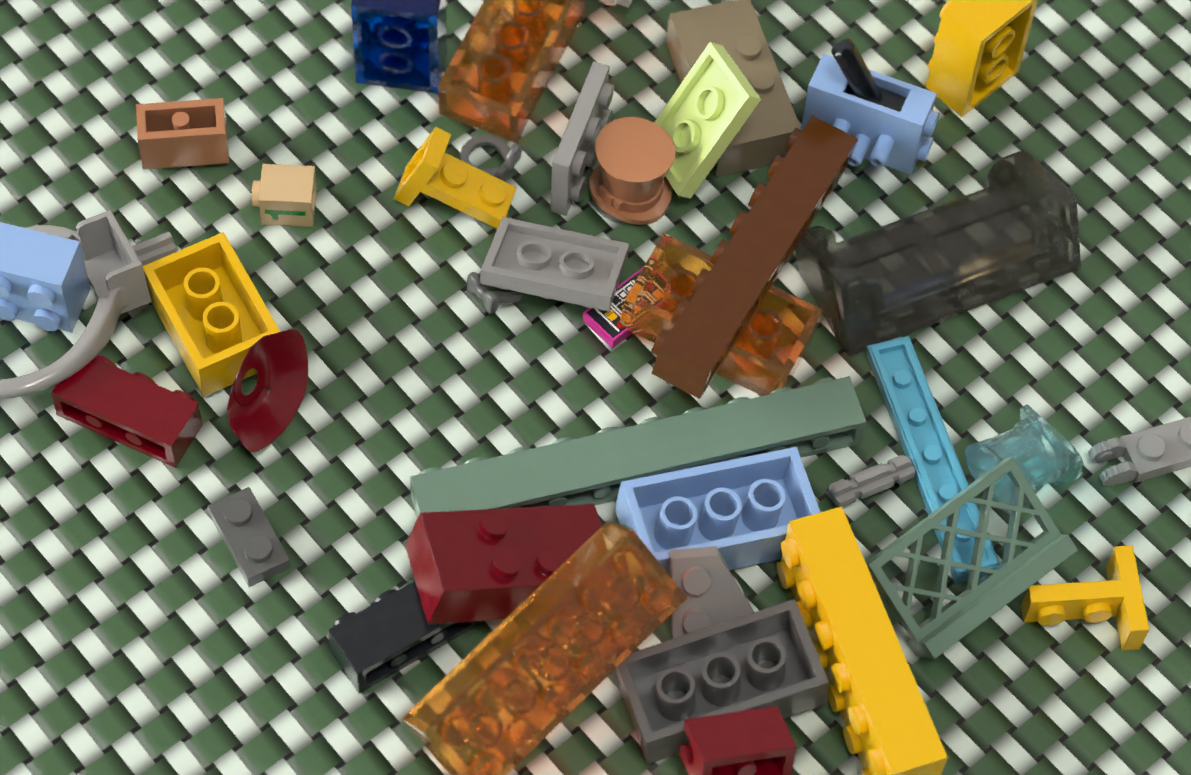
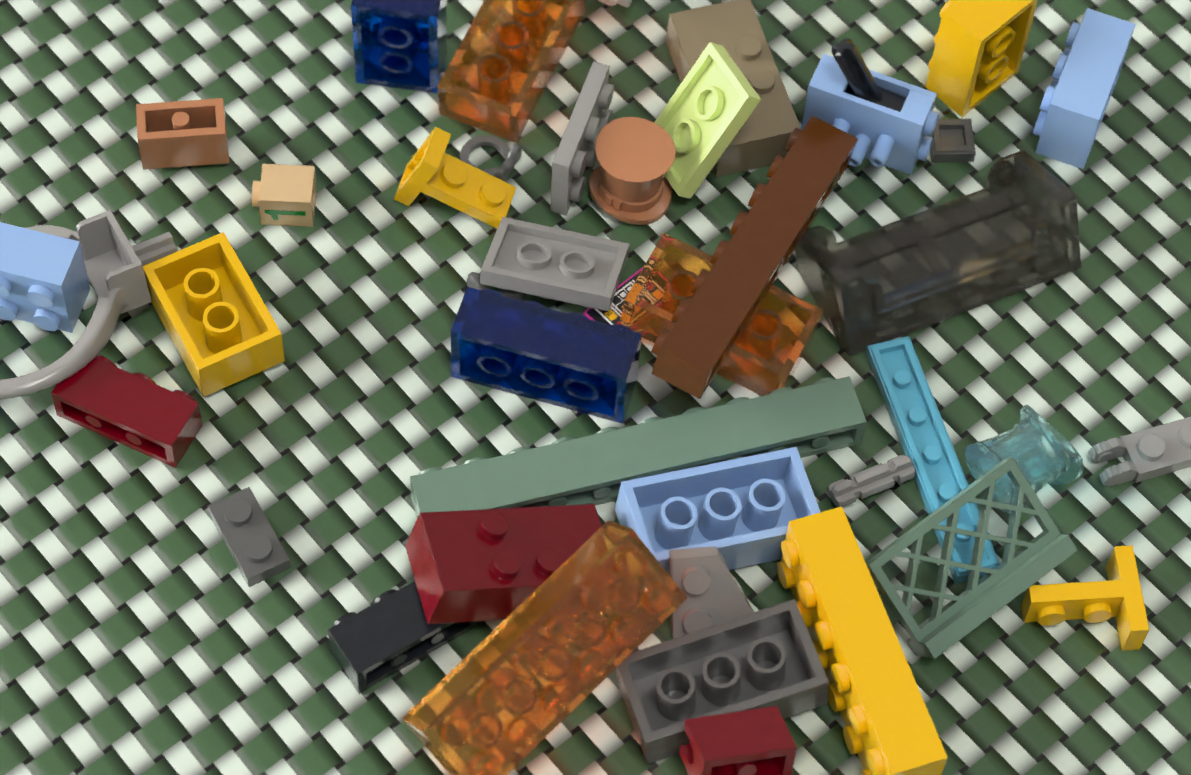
dark red piece [227,329,308,452] -> none
none -> clear blue brick [451,287,642,424]
none -> dark grey tile [930,119,976,163]
none -> light blue brick [1033,8,1136,169]

